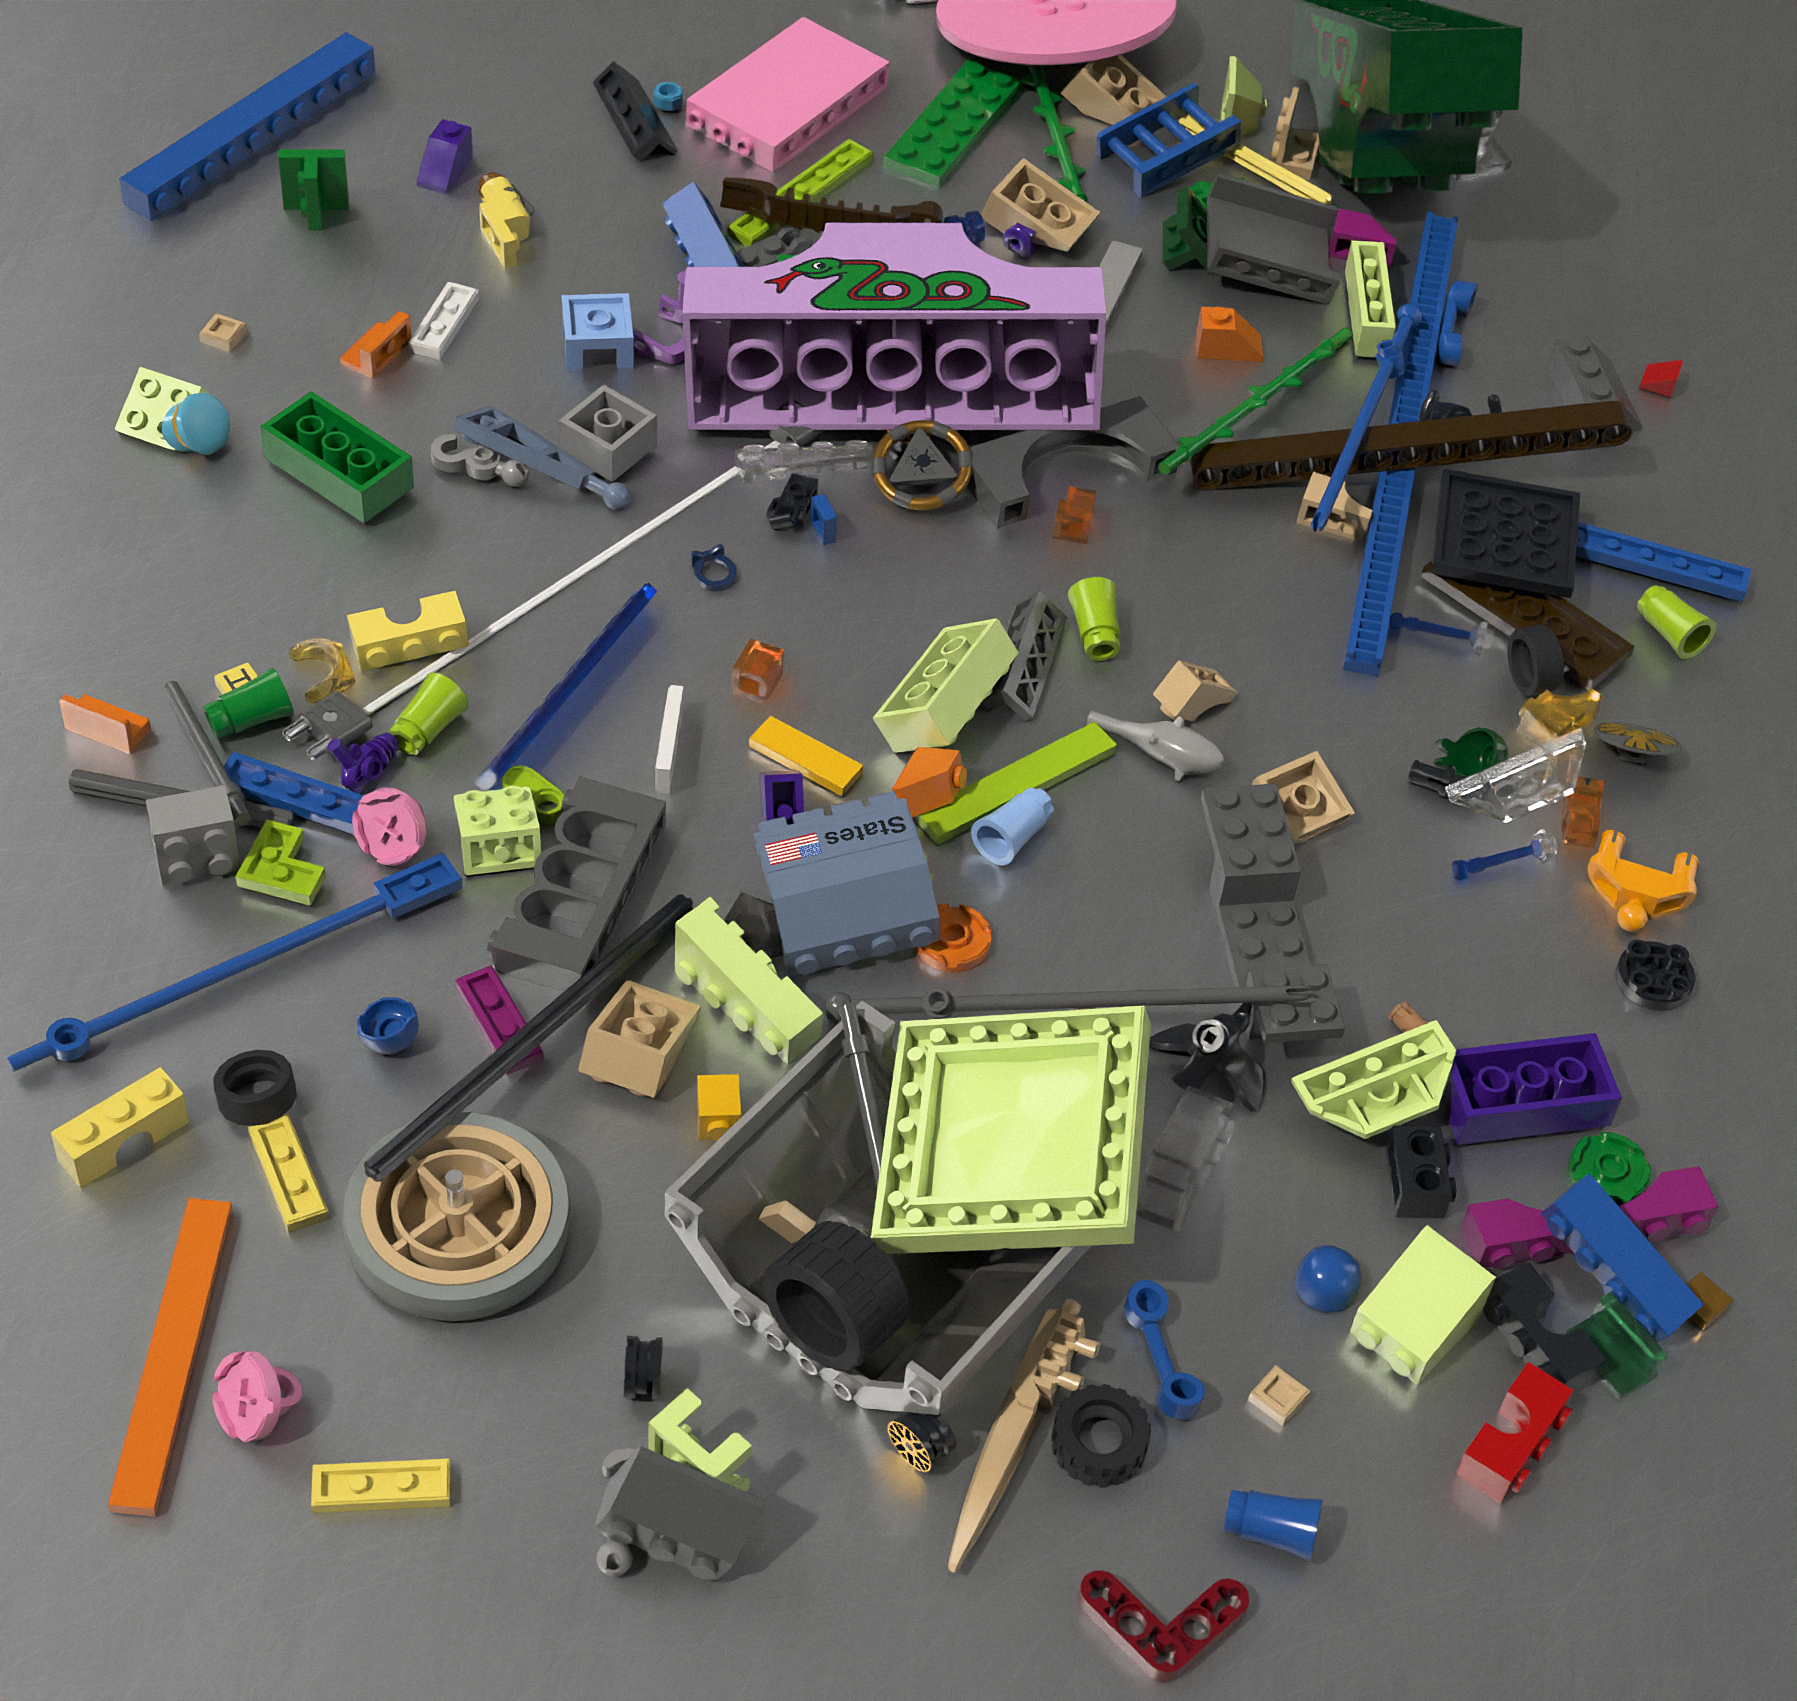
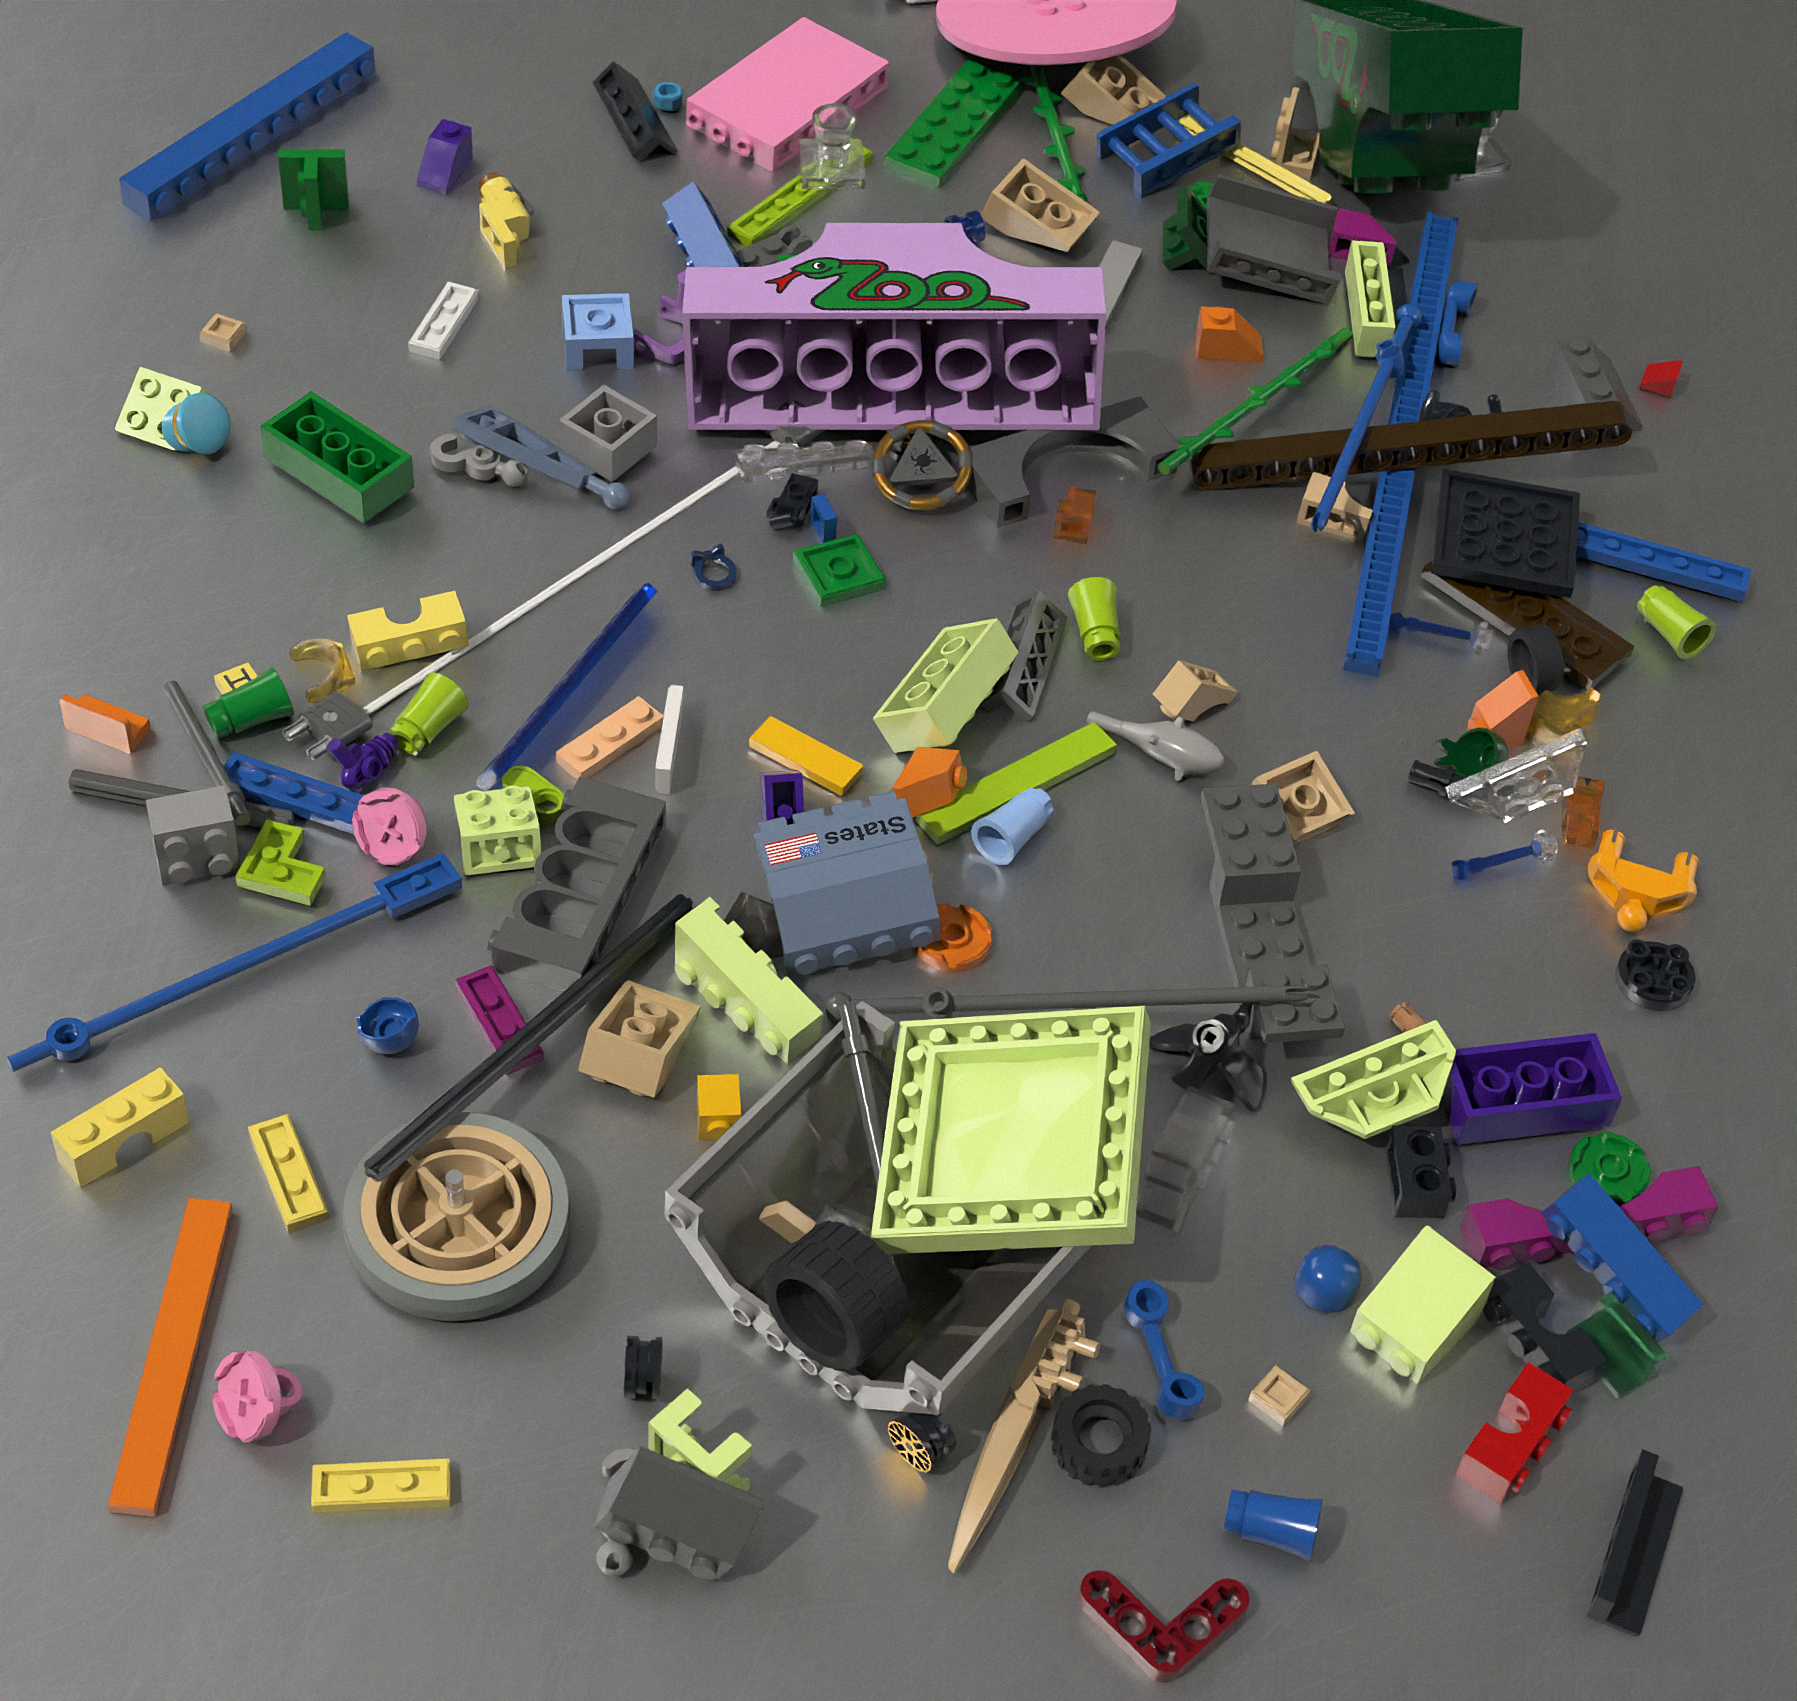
black tyre [213,1049,297,1126] -> none
orange panel [340,311,412,379] -> none
dark brown piece [720,177,943,233] -> none
clear orange brick [732,638,784,704] -> none
dark purple piece [1003,223,1038,257] -> none
yellowish green slope [1221,56,1267,137] -> none
shield [1594,722,1682,765] -> none
pearl gold tile [1686,1272,1734,1330] -> none
none -> light nougat plate [556,696,664,780]
none -> green tile [793,534,886,607]
none -> clear plant [798,103,866,189]
none -> orange slope [1468,670,1539,748]
none -> black panel [1586,1449,1683,1637]

